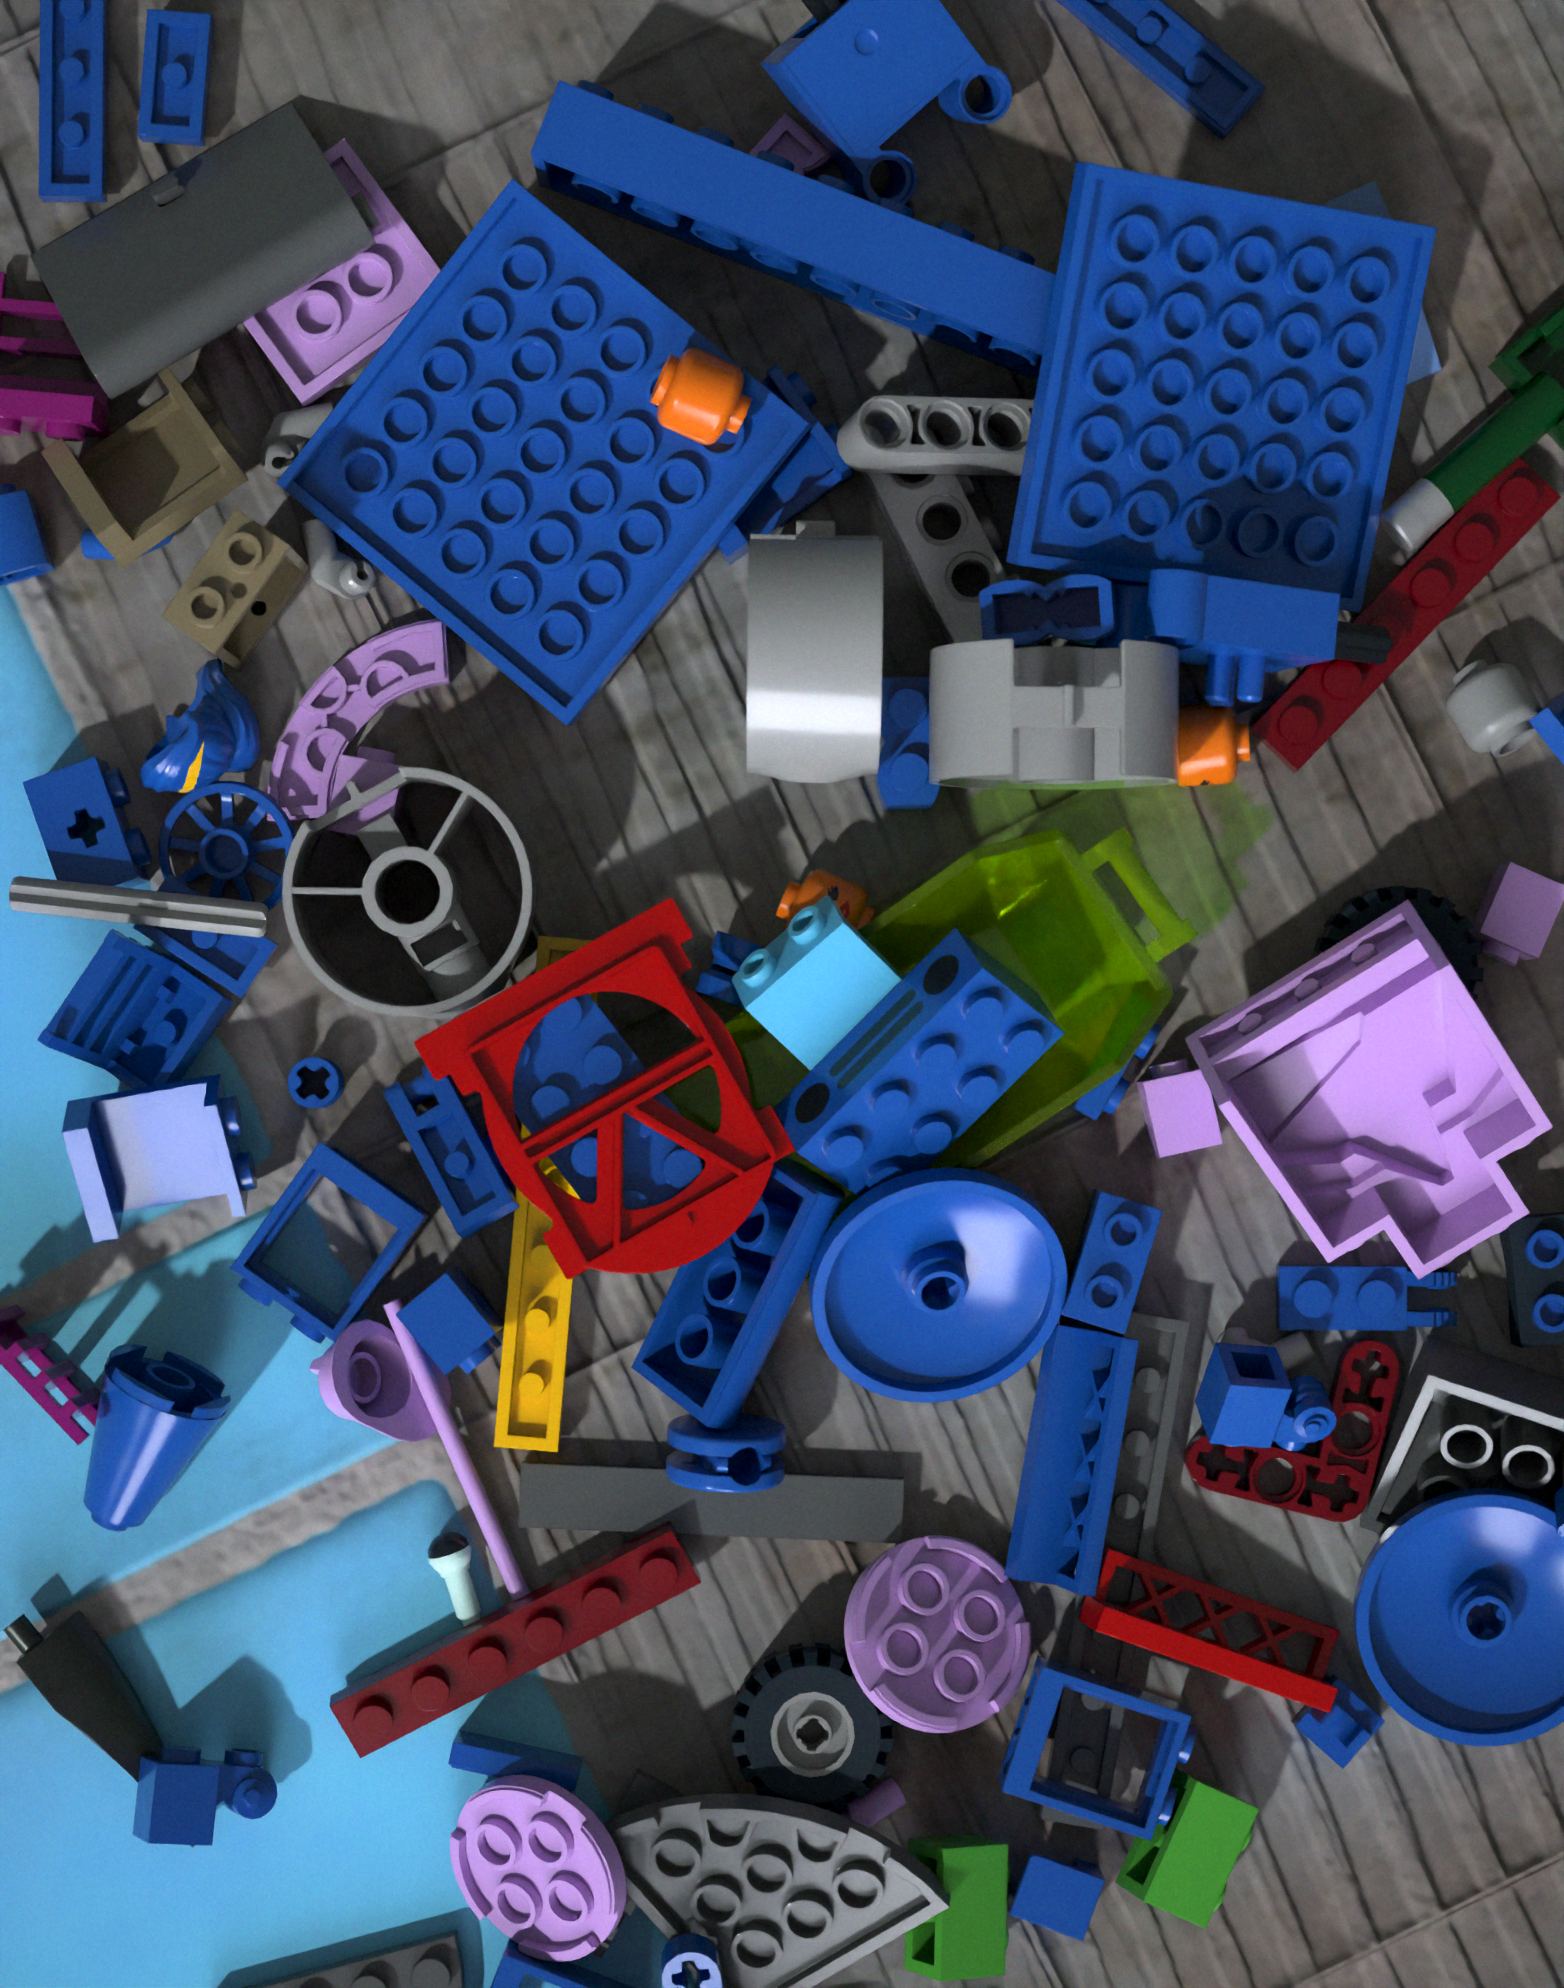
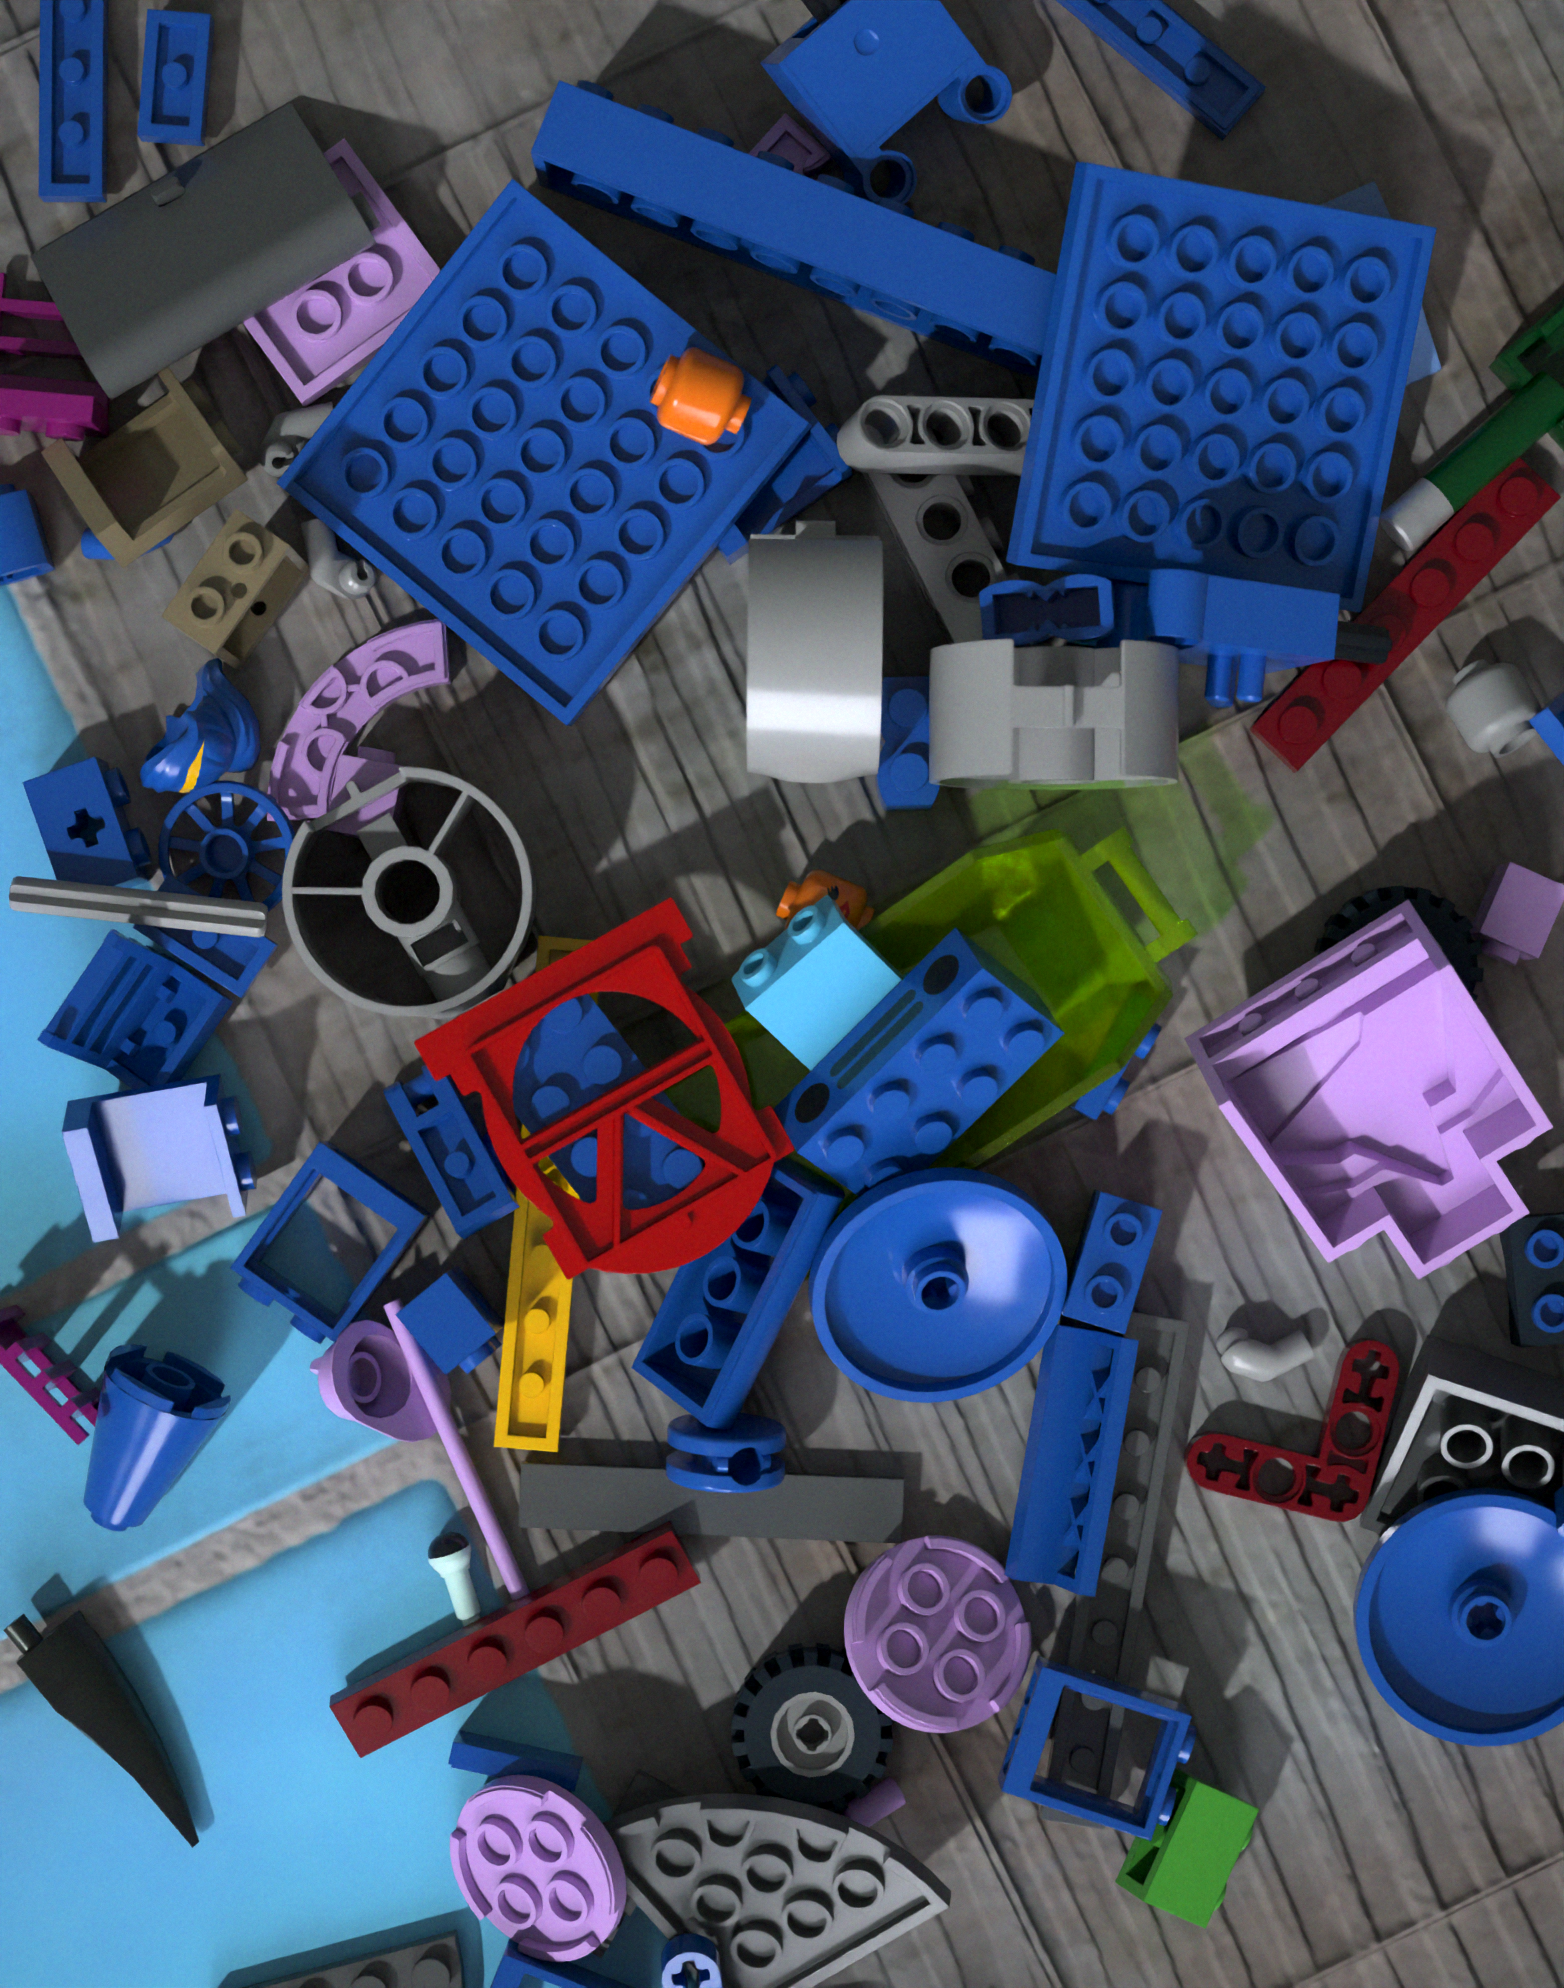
blue brick [132,1746,277,1846] -> none
blue axle [287,1057,344,1108] -> none
blue wheel [695,930,765,1010] -> none
bright green brick [904,1833,1011,1982] -> none
blue panel [1007,1853,1105,1942] -> none
red fence [1078,1546,1340,1713] -> none
lavender brick [1137,1059,1223,1158] -> none
orange head [1175,703,1250,787] -> none
blue brick [1195,1342,1337,1452] -> none
blue hinge [1276,1265,1457,1331] -> none
blue tile [1291,1674,1385,1769] -> none

